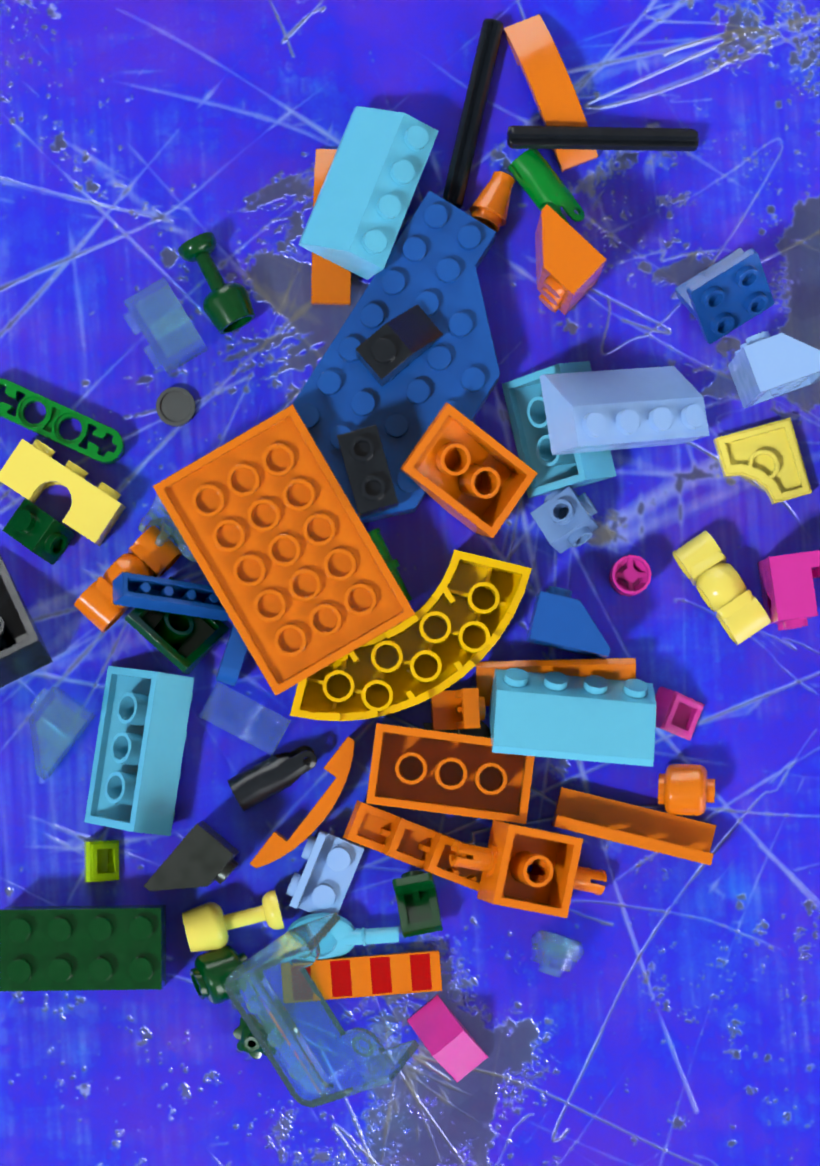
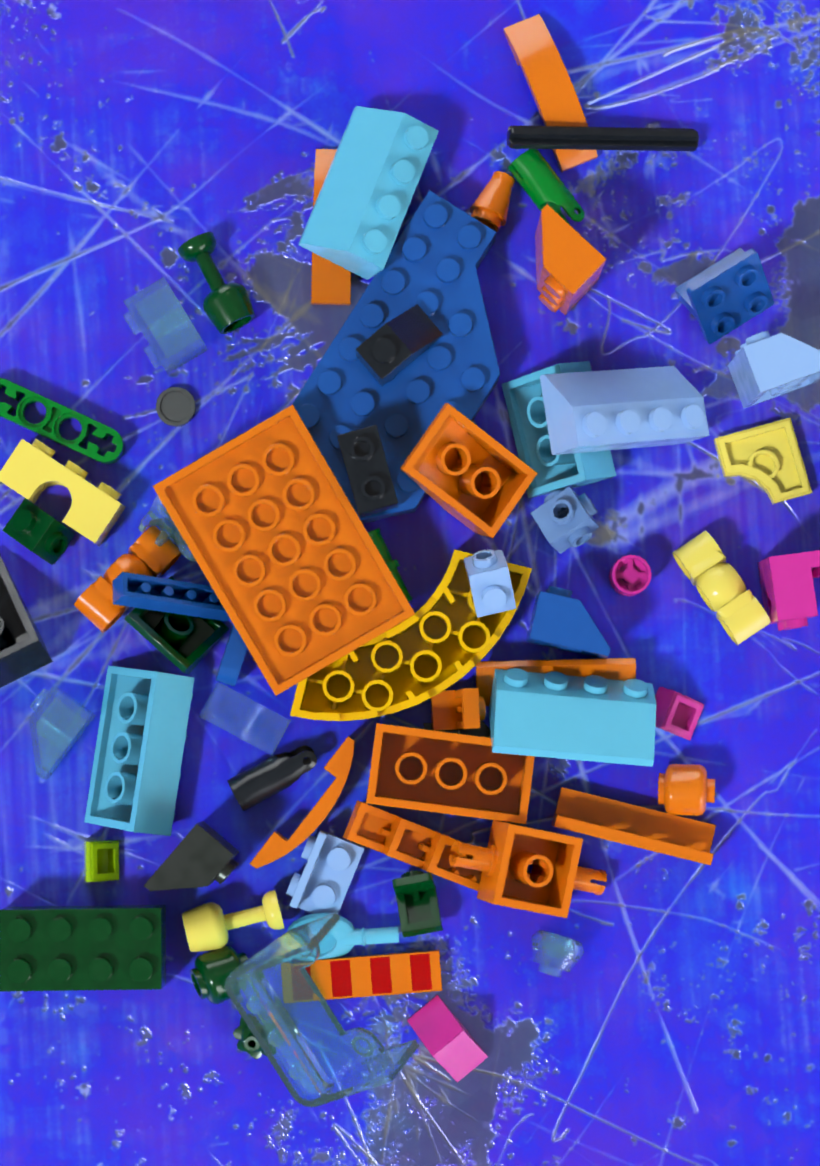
black axle [442,19,503,208] -> none
none -> light blue bracket [463,549,516,618]

